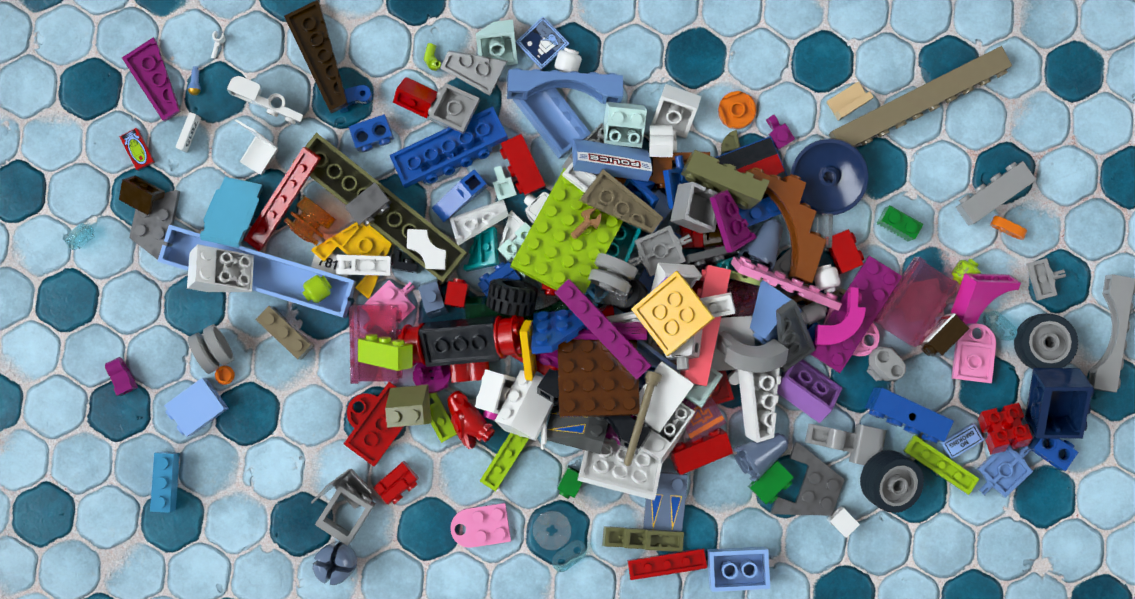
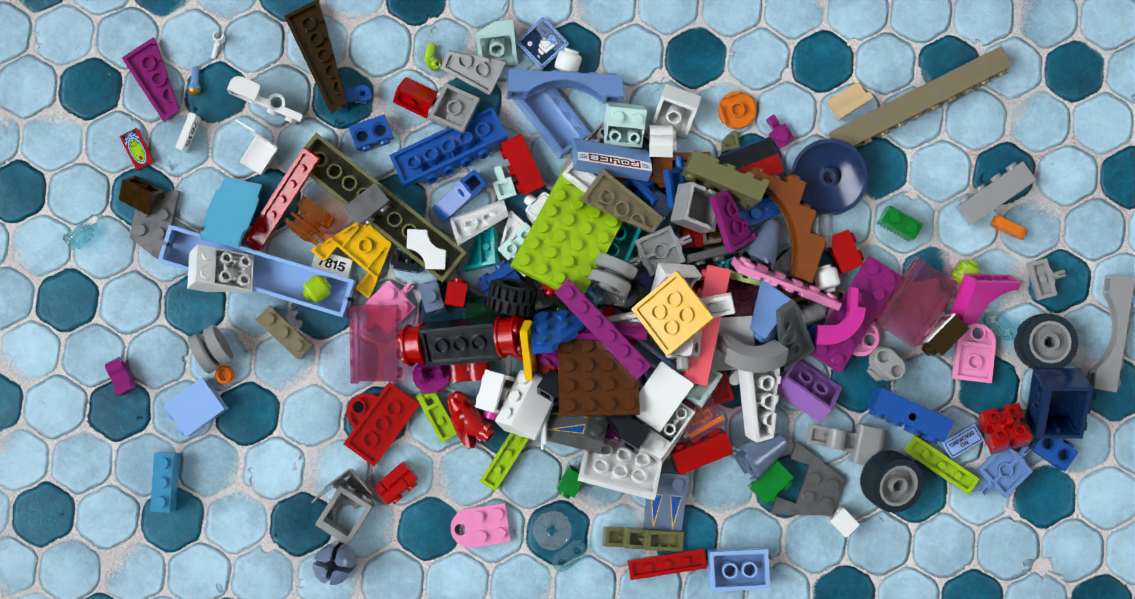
white plate [336,255,391,276] -> none
lime brick [358,334,413,371] -> none
olive slope [385,385,432,428] -> none
medium nougat bar [571,208,601,239] -> none
dark tan piece [624,371,662,466] -> none

